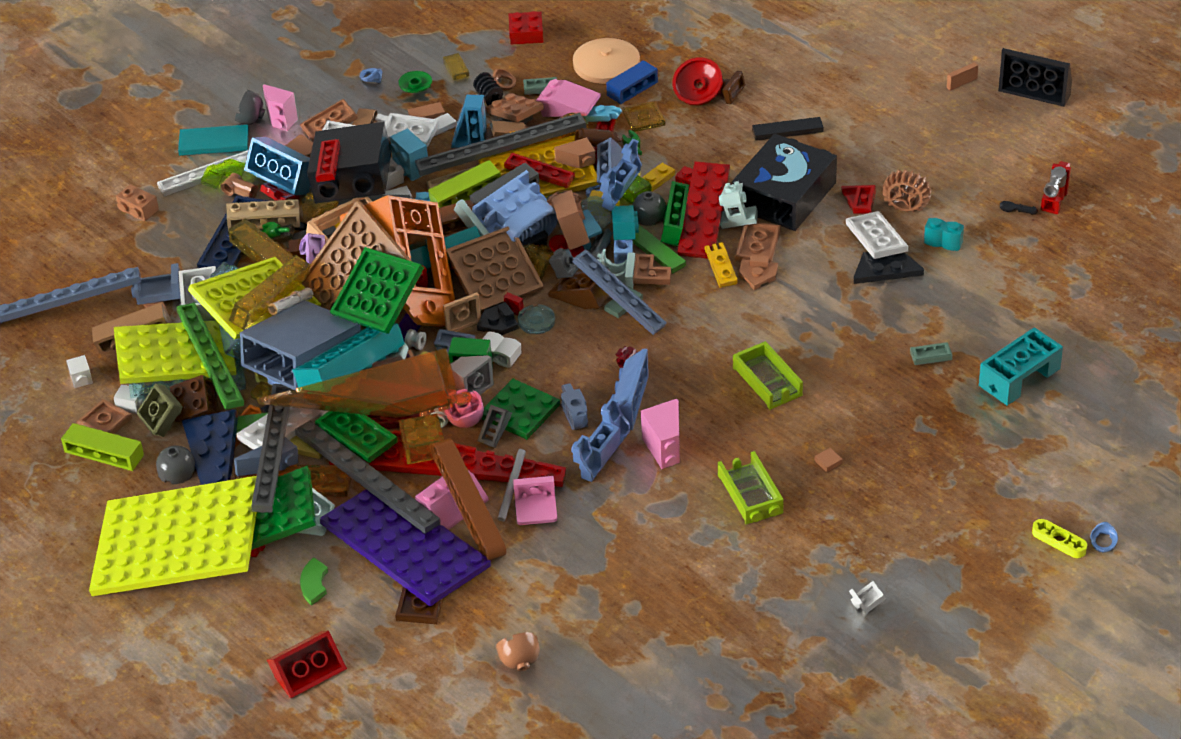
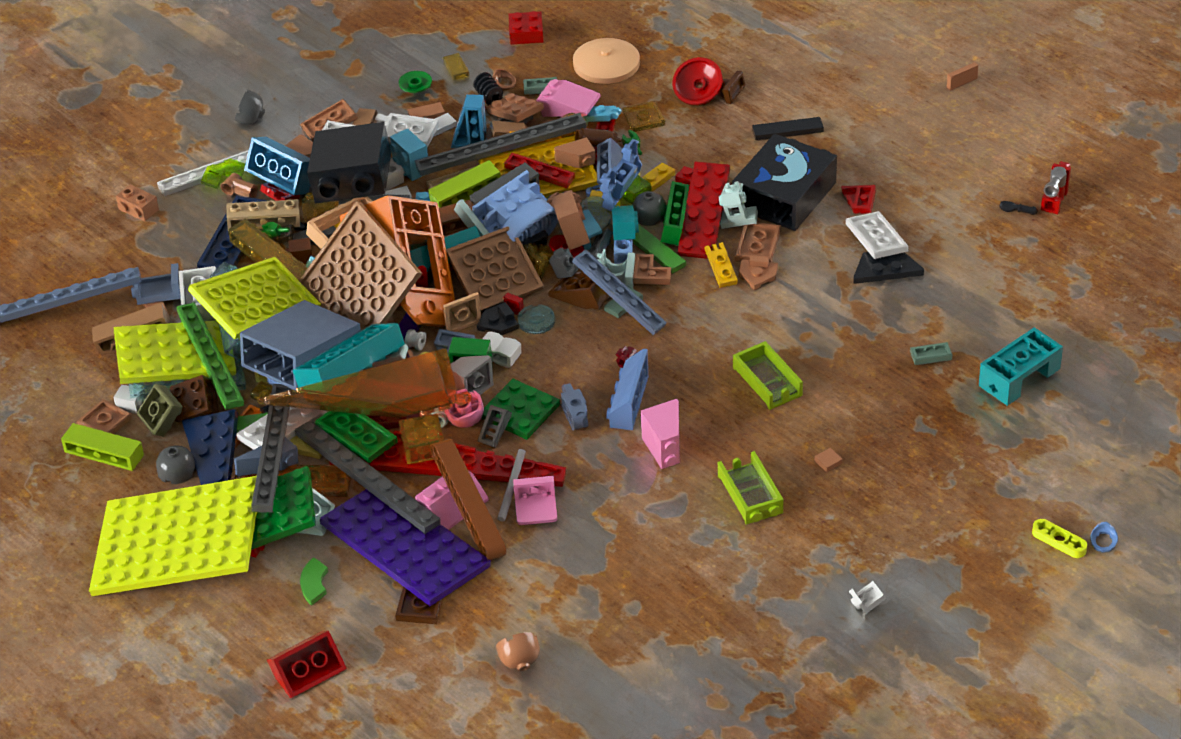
white brick [66,355,93,388] -> none
teal tile [178,124,249,156] -> none
clear yellow brick [229,255,311,330] -> none
bright pink slope [263,84,298,131] -> none
white pin [268,287,313,315] -> none
lavender plate [299,233,325,268] -> none
red tile [316,139,340,182] -> none
green plate [330,247,424,334] -> none
medium blue piece [360,68,382,83] -> none
medium blue bracket [571,397,630,482] -> none
blue brick [606,60,658,104] -> none
nougat gear [882,169,931,213] -> none
teal brick [924,218,964,251] -> none
black slope [998,48,1072,107] -> none

